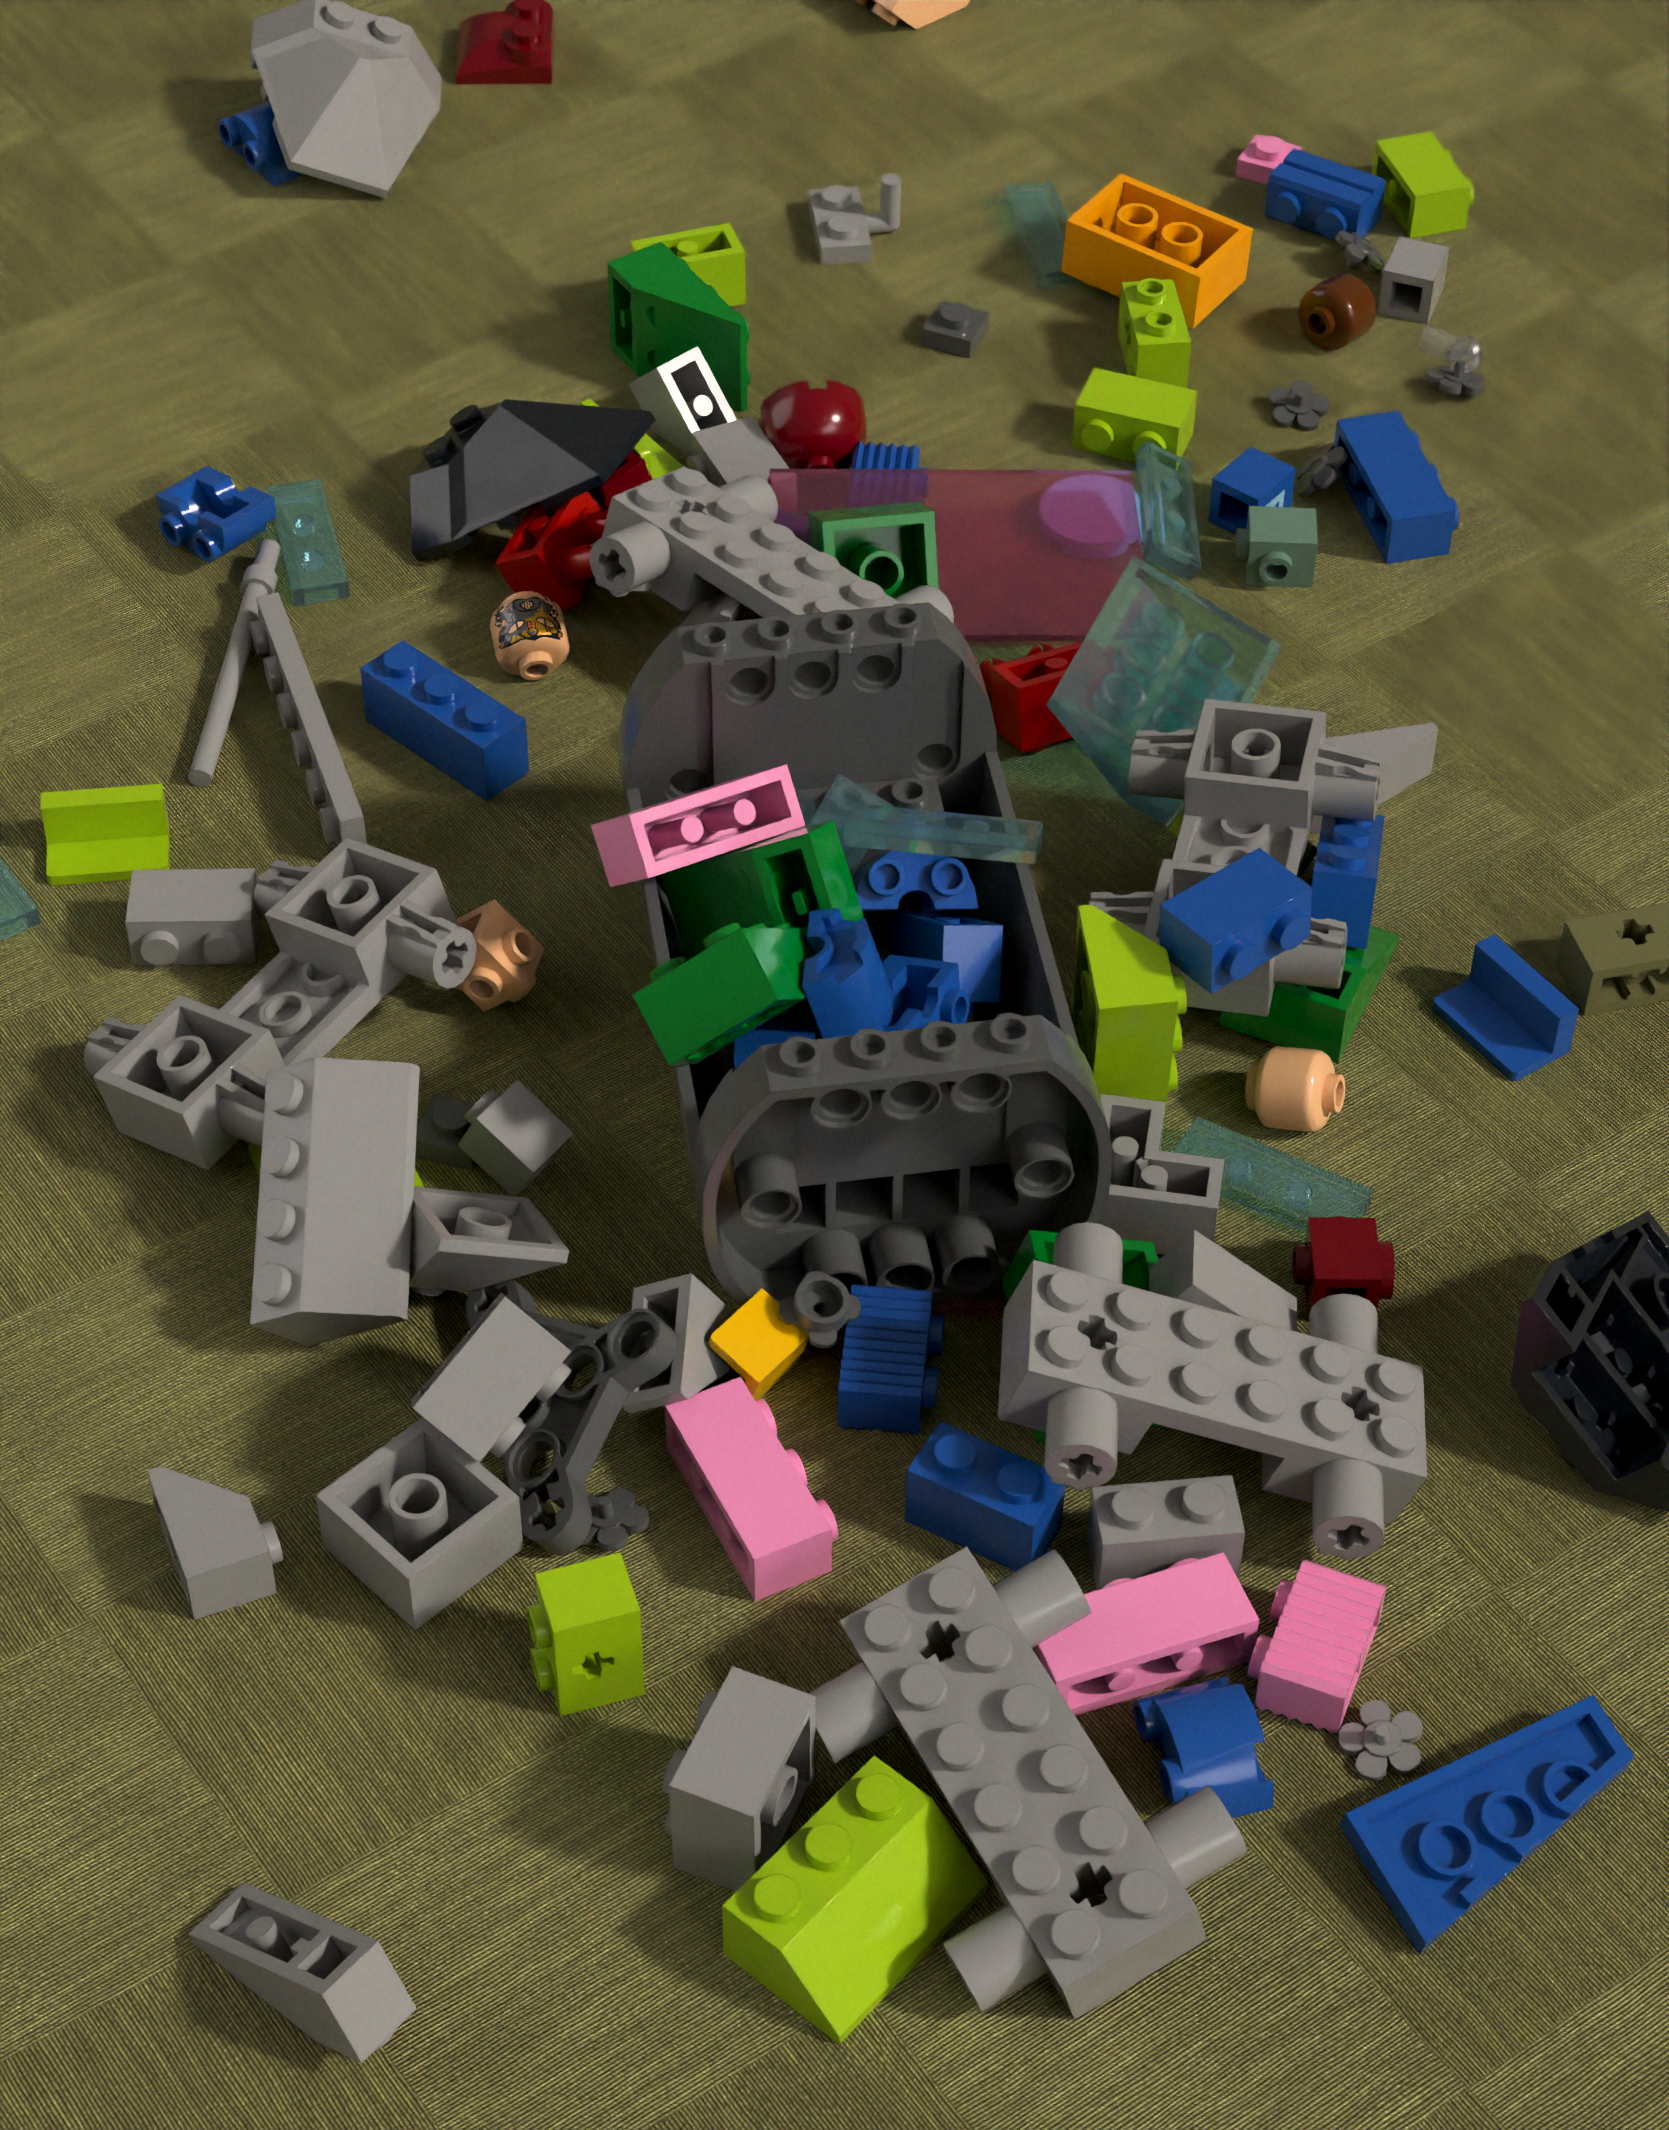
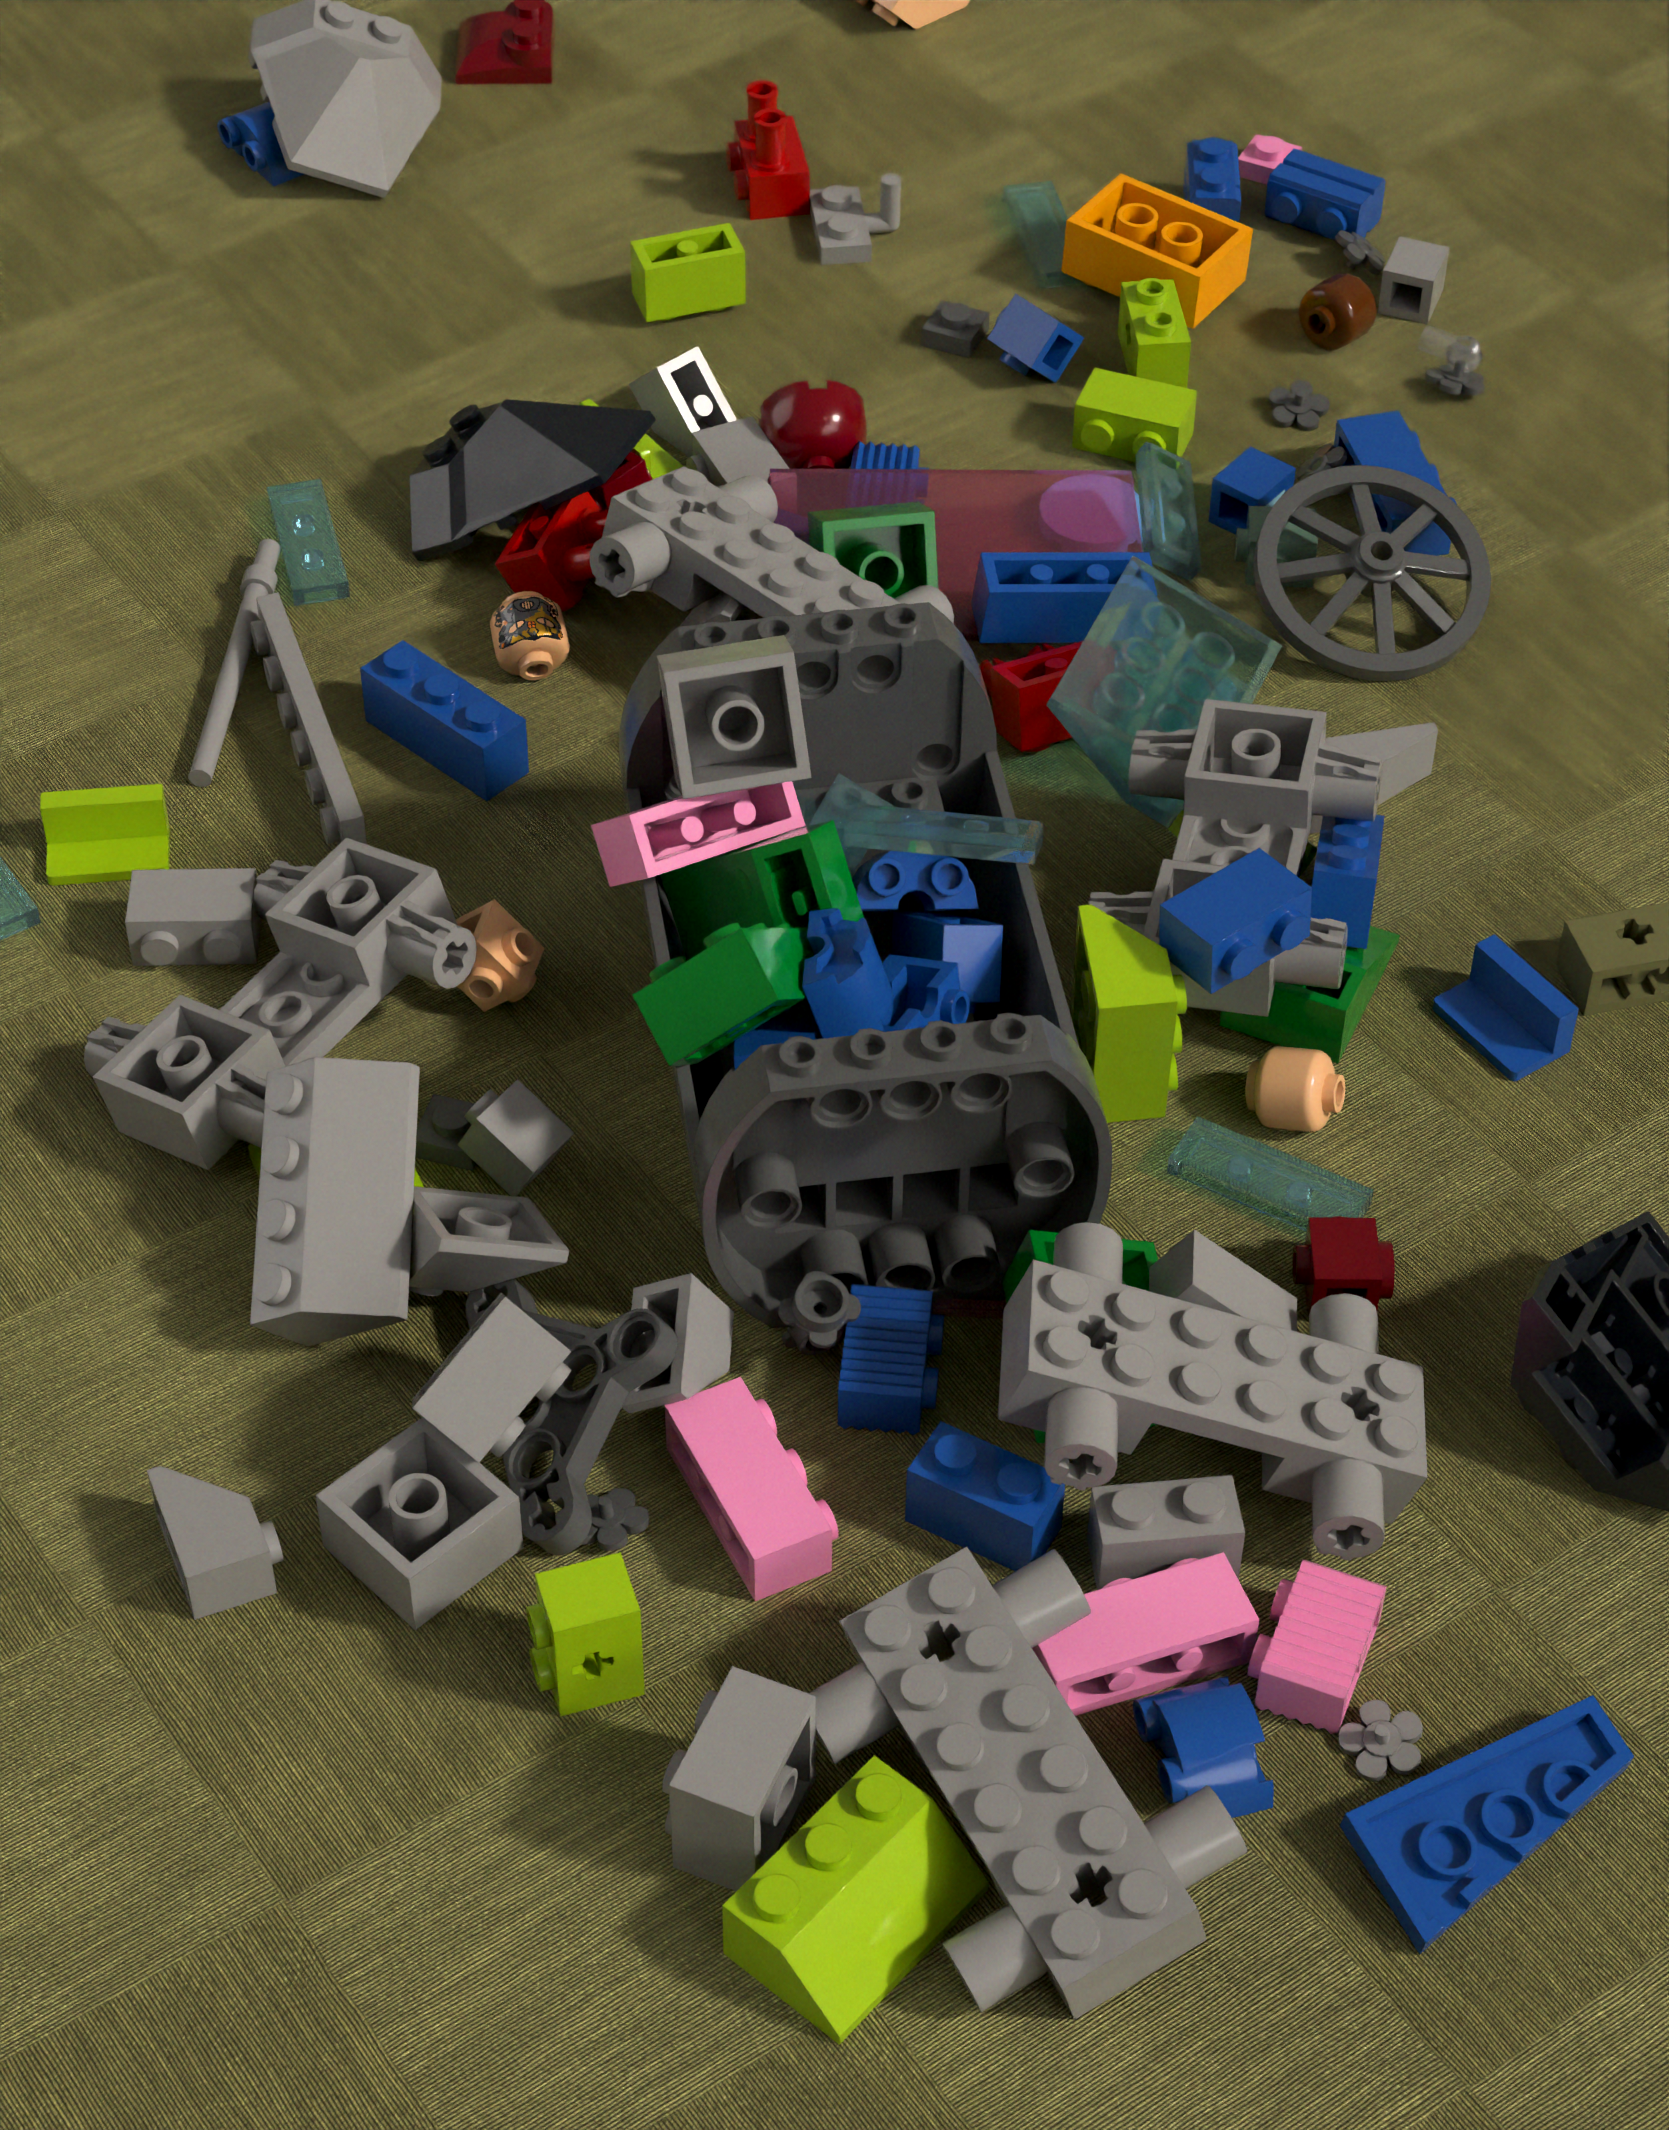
blue cylinder [155,466,276,563] -> none
light grey slope [188,1882,417,2063] -> none
green slope [607,242,751,412] -> none
yellow panel [708,1288,809,1400] -> none
light grey brick [1099,1094,1225,1254] -> none
lime brick [1372,131,1474,239] -> none
none -> light grey brick [657,635,812,799]
none -> red brick [726,80,810,220]
none -> blue brick [971,552,1159,643]
none -> blue brick [987,293,1084,383]
none -> blue brick [1183,137,1241,222]
none -> dark grey wheel [1253,465,1491,681]

